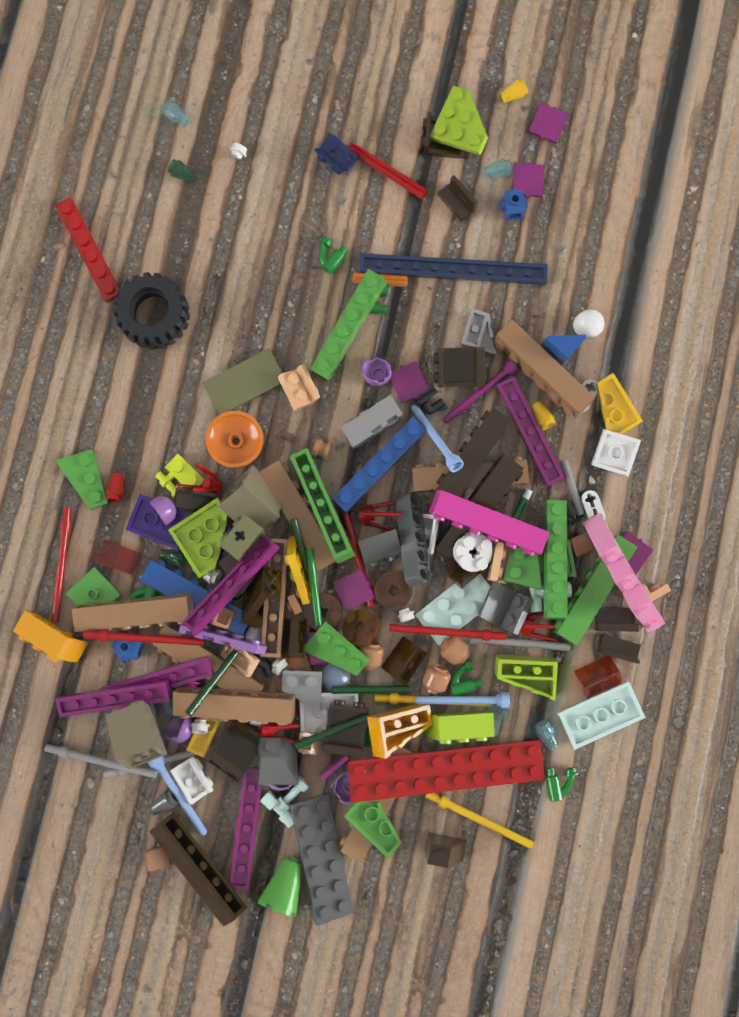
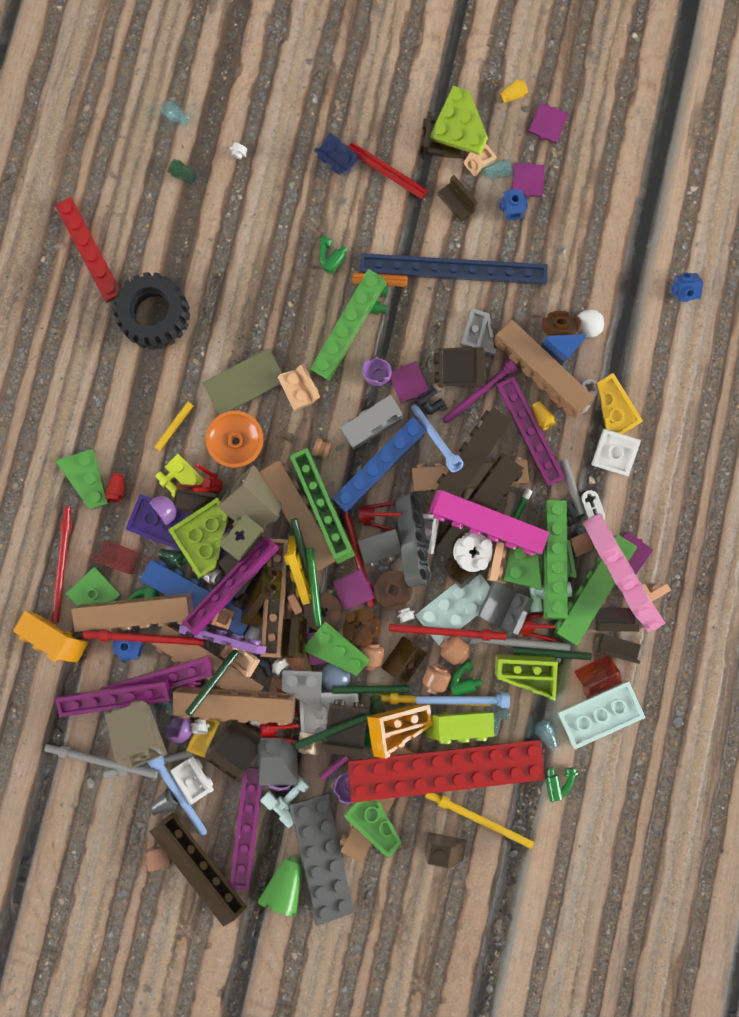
none -> yellow bar [154,401,194,451]
none -> clear green cone [369,695,386,716]
none -> light nougat bracket [464,144,497,176]
none -> dark green bar [513,647,592,660]
none -> reddish brown plate [542,311,581,336]
none -> blue brick [671,273,703,302]

